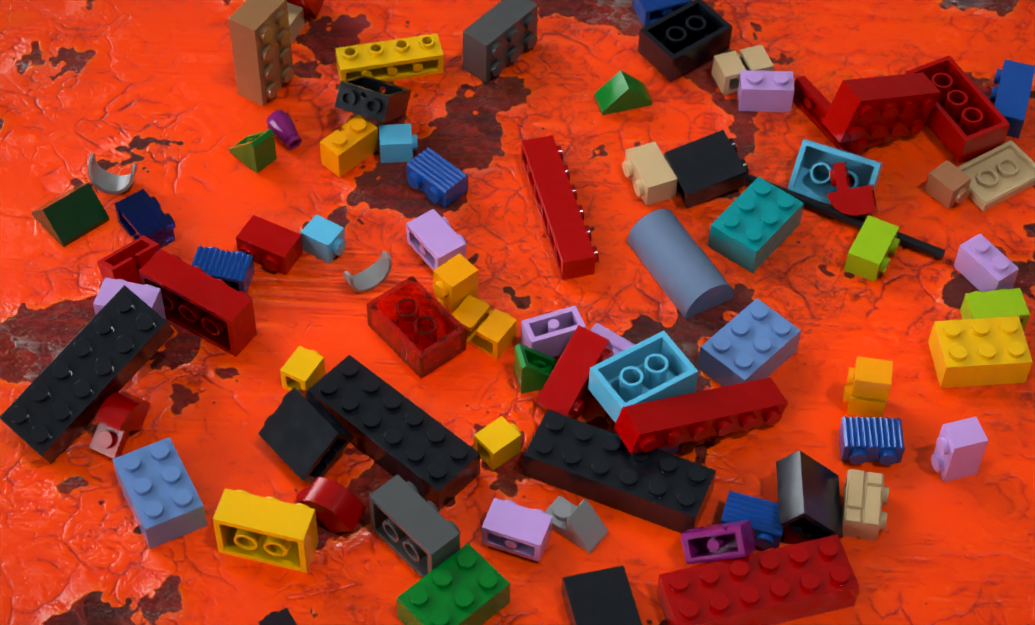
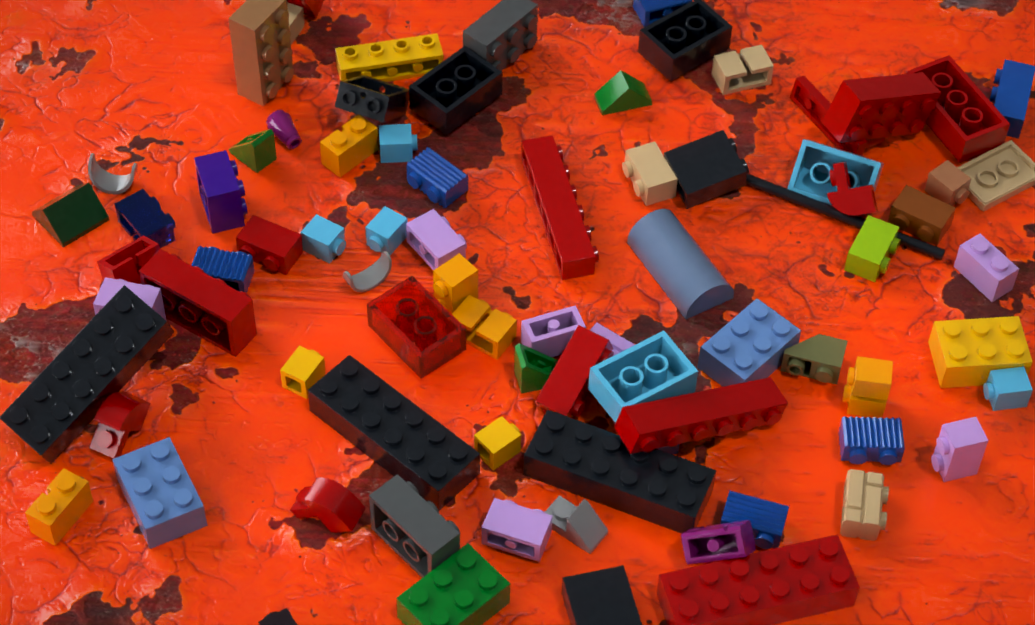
yellow brick [213,488,319,573] -> none
black brick [258,387,354,482] -> none
teal brick [708,177,804,273] -> none
lavender brick [737,70,795,112] -> none
black brick [776,450,843,541] -> none
lime brick [960,288,1030,331] -> none
none -> light orange piece [25,468,93,546]
none -> dark purple brick [194,150,248,234]
none -> medium azure brick [365,206,408,255]
none -> black brick [409,46,503,135]
none -> olive slope [780,334,848,385]
none -> dark orange brick [888,185,956,246]
none -> medium azure brick [983,366,1033,411]

